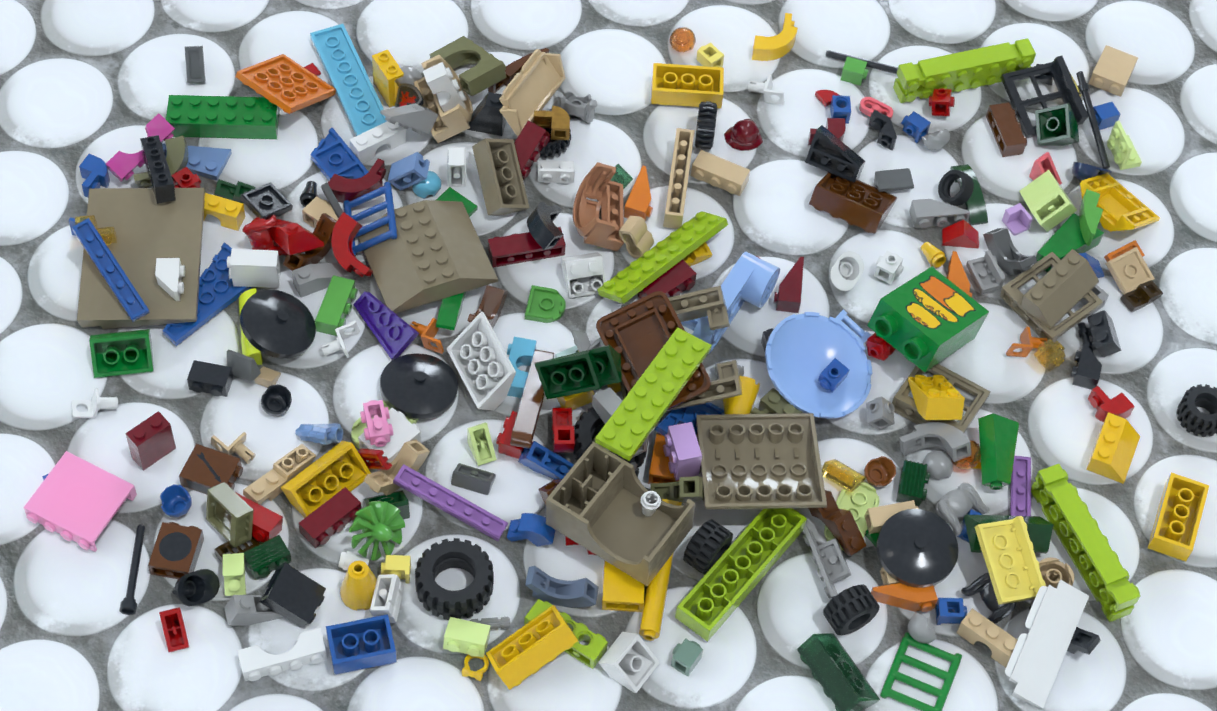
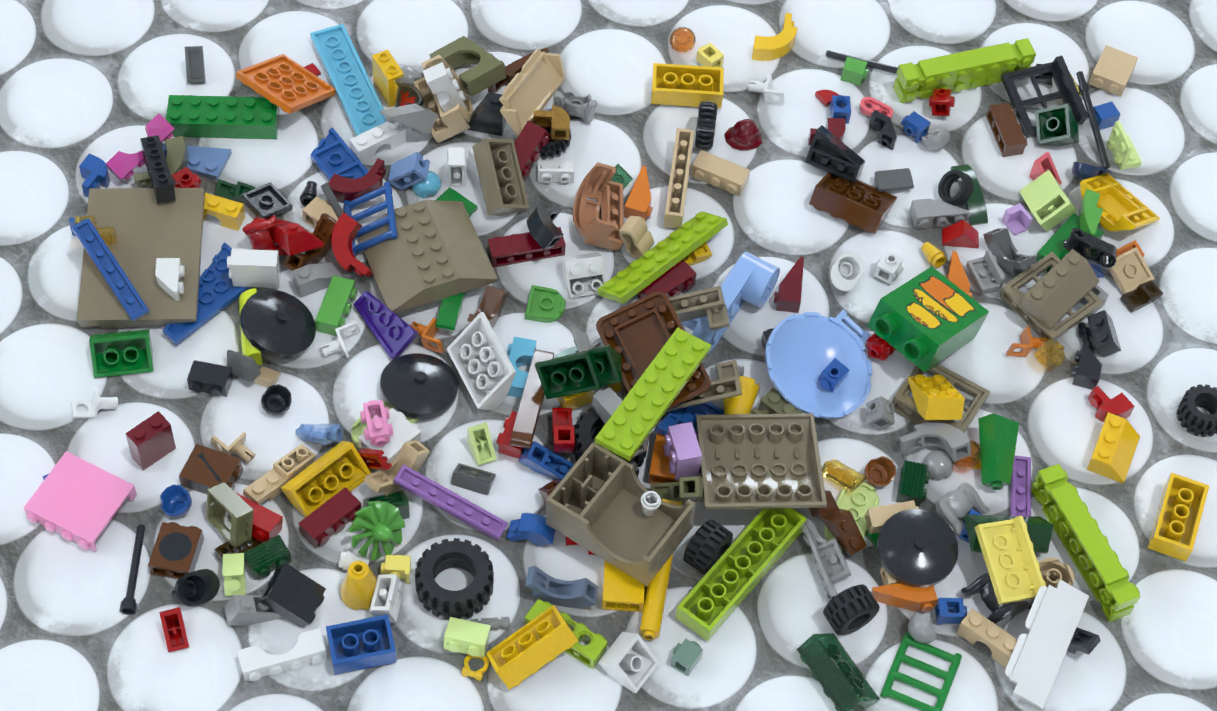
none -> black piece [1063,228,1117,268]

